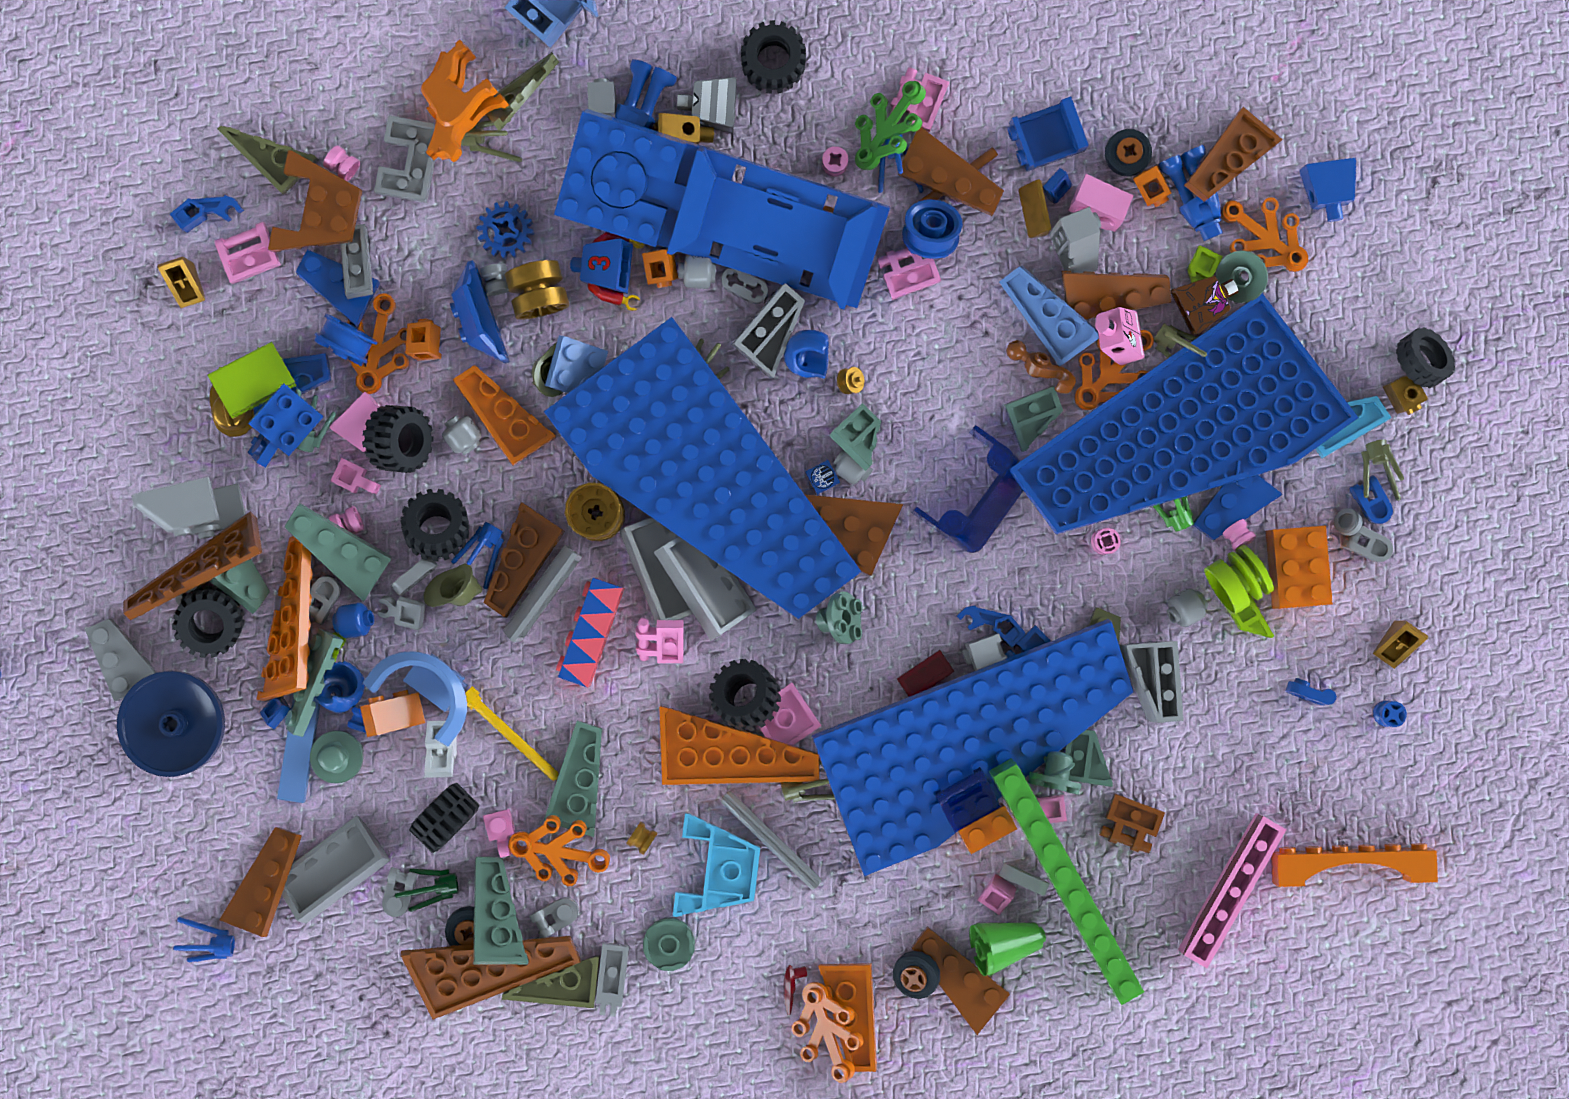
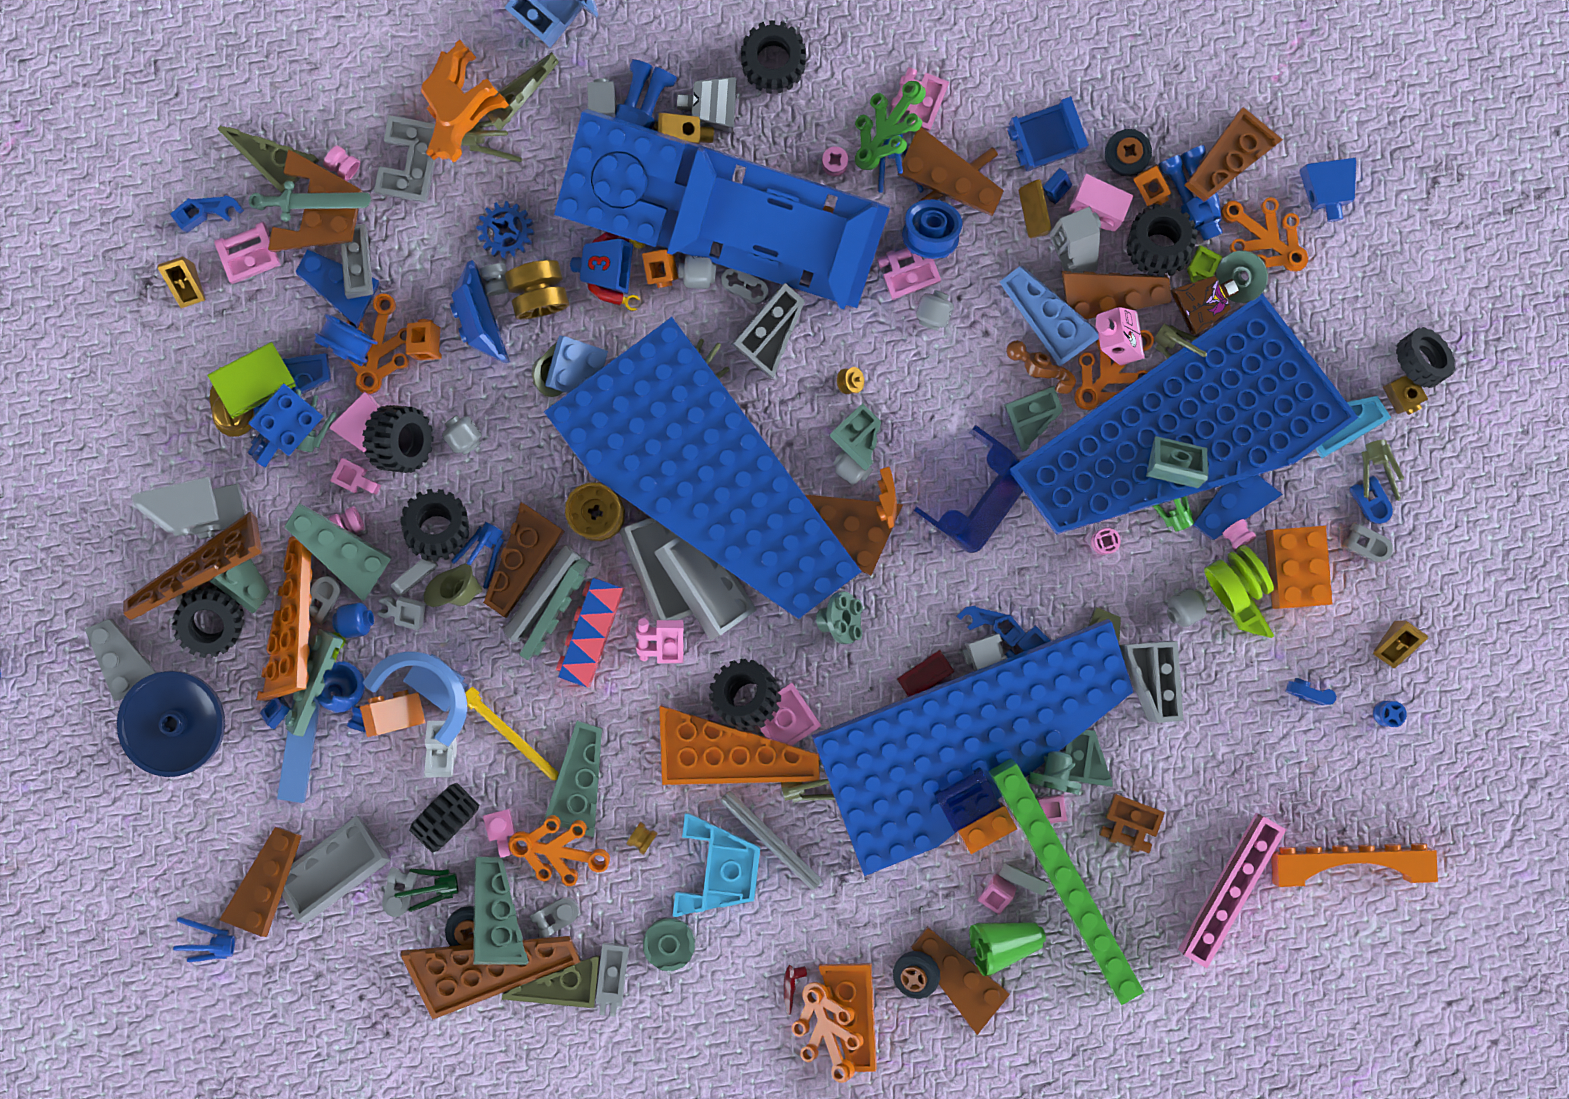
sand green plate [310,731,364,783] -> none
orange wing [453,365,556,466] -> none
blue piece [784,329,829,379] -> none
blue tile [805,460,840,495] -> none
light grey tile [1334,508,1363,536] -> none
none -> sand green sword [249,181,371,222]
none -> sand green wing [519,558,591,660]
none -> orange slope [876,467,897,529]
none -> light grey head [916,290,954,331]
none -> black tyre [1126,204,1197,277]
none -> sand green slope [1146,436,1208,488]

